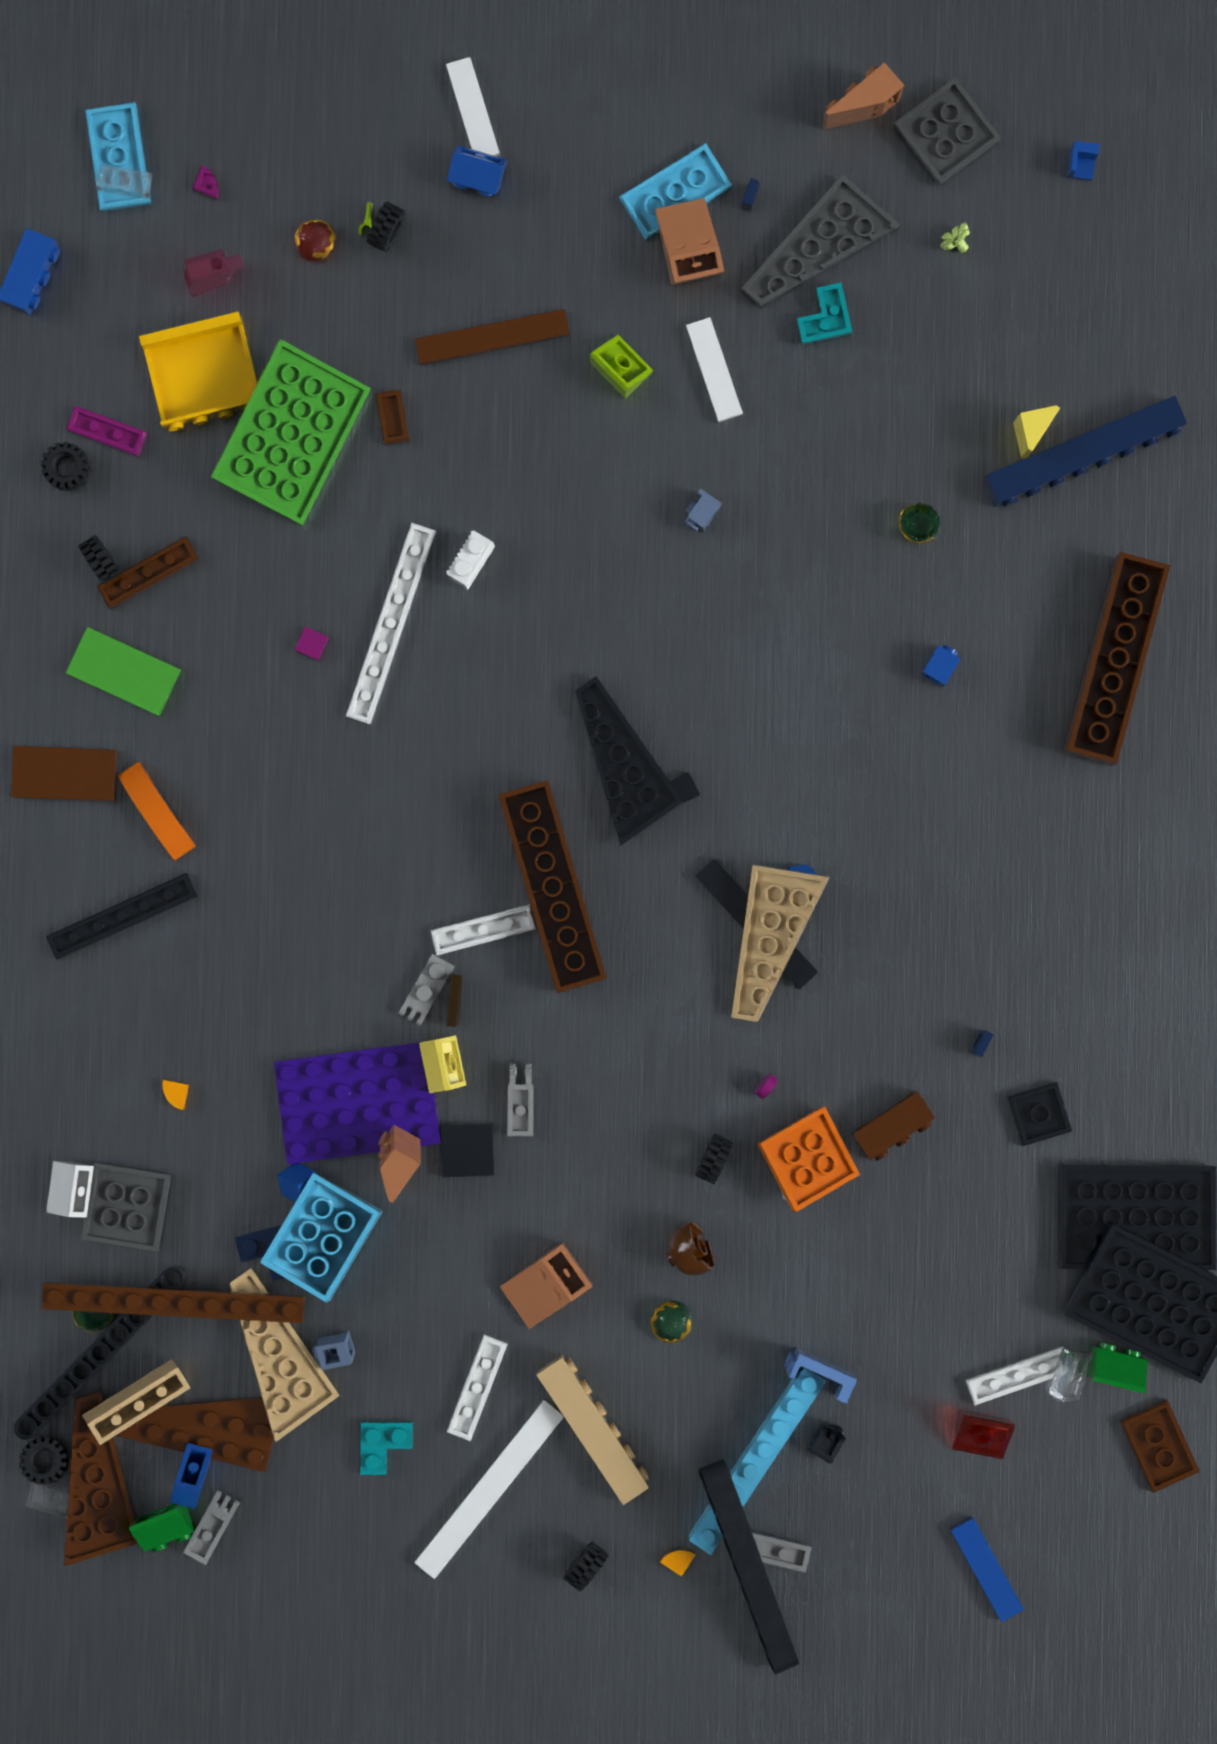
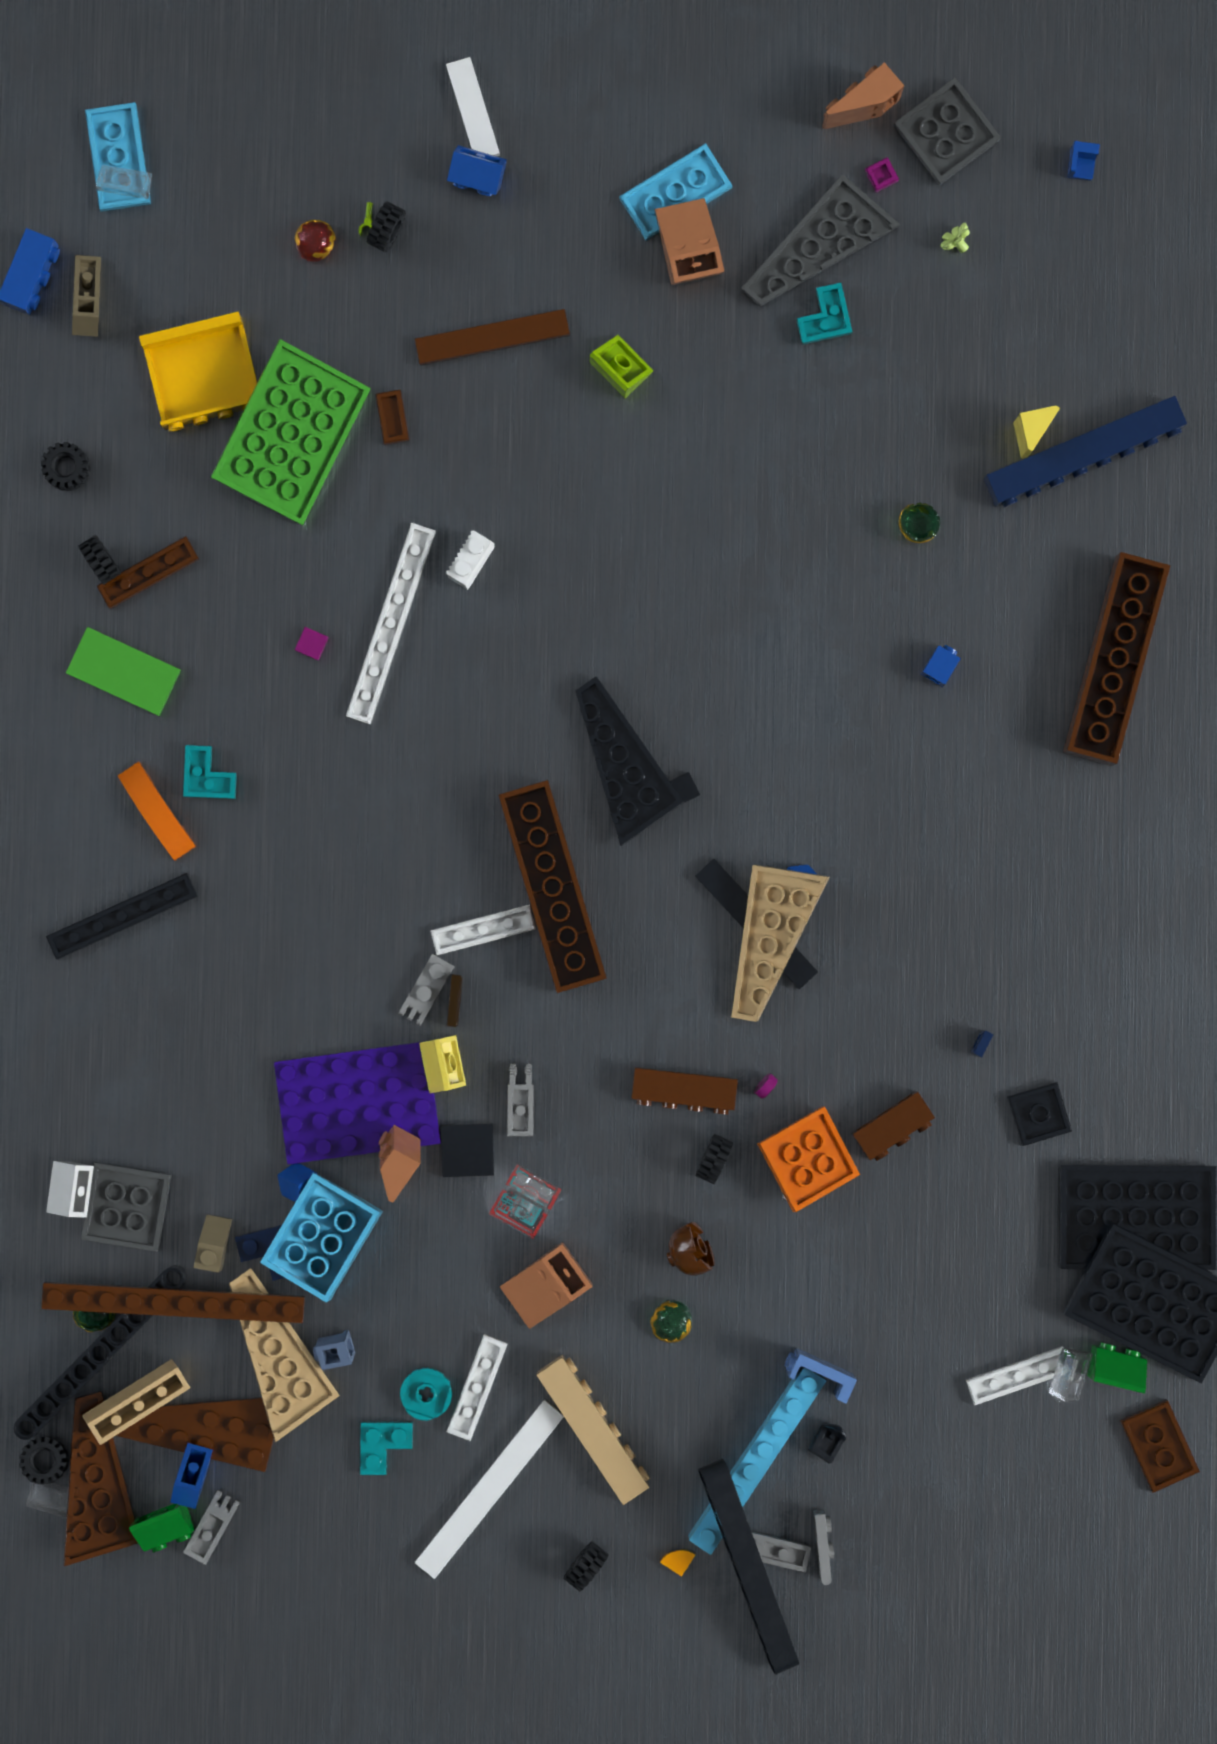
reddish brown tile [11,746,117,802] -> none
magenta tile [66,406,148,457] -> none
light orange tile [162,1080,189,1110] -> none
clear pink torso [183,250,244,298] -> none
magenta tile [192,165,219,200] -> none
sand blue brick [684,489,722,532] -> none
white tile [686,317,743,423] -> none
dark blue tile [741,178,760,211] -> none
blue tile [950,1517,1024,1622] -> none
clear red slope [952,1409,1015,1459] -> none
none -> dark tan slope [72,255,101,337]
none -> teal plate [183,745,237,799]
none -> dark tan slope [193,1214,233,1273]
none -> teal plate [400,1367,452,1421]
none -> clear slope [489,1164,562,1239]
none -> reddish brown brick [631,1067,738,1115]
none -> light grey hinge [813,1510,834,1585]
none -> magenta tile [864,157,899,193]

